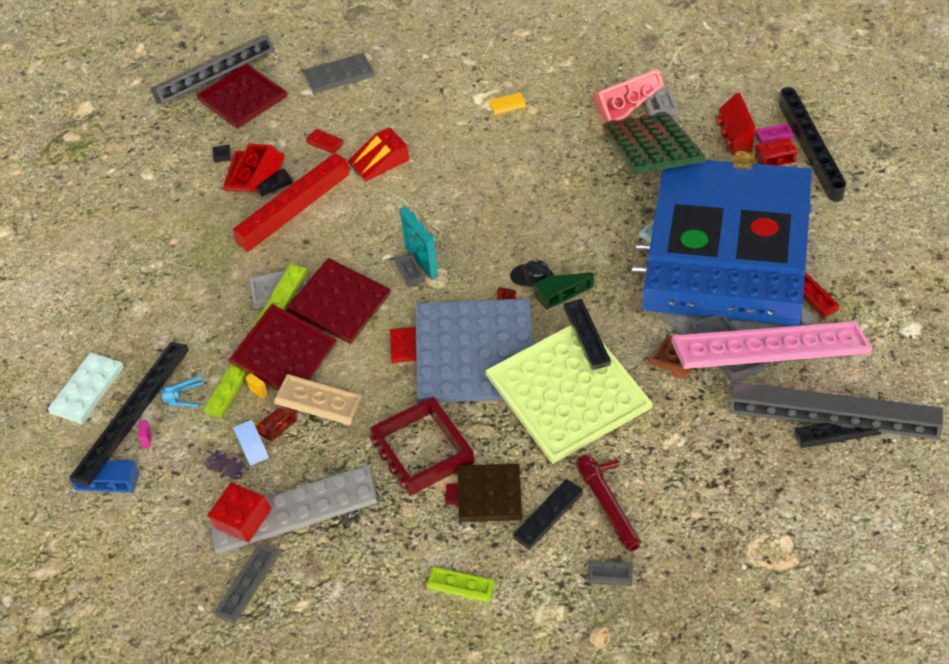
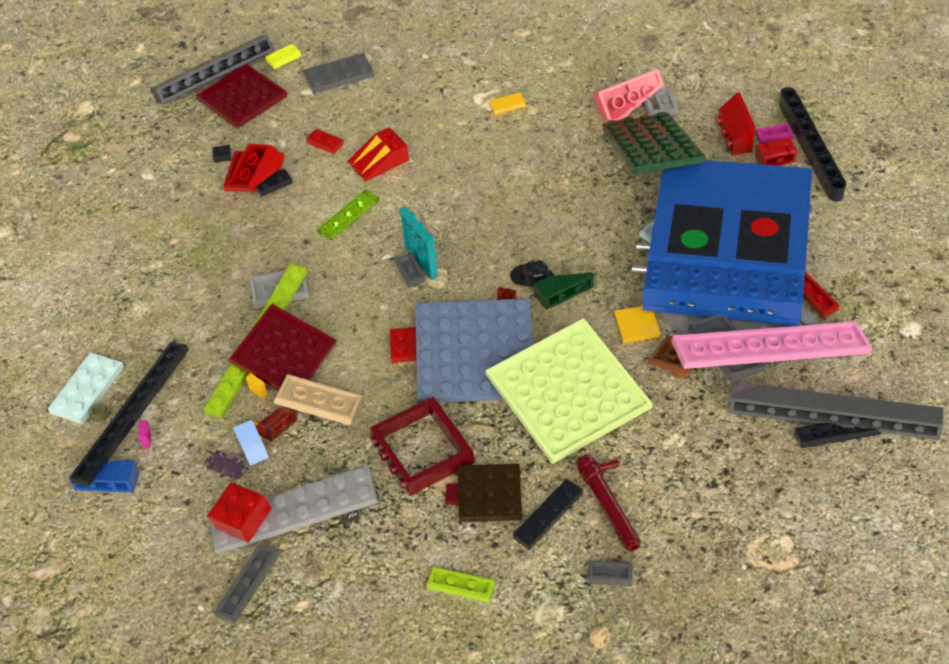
dark azure plant [161,376,204,407] -> none
red brick [232,153,350,252] -> none
dark red plate [287,258,391,344] -> none
black plate [563,299,611,371] -> none
clear yellow tile [733,151,755,170] -> none
none -> olive plate [89,403,109,422]
none -> neon yellow plate [265,44,301,69]
none -> clear neon green tile [317,189,379,241]
none -> yellow tile [614,306,660,343]

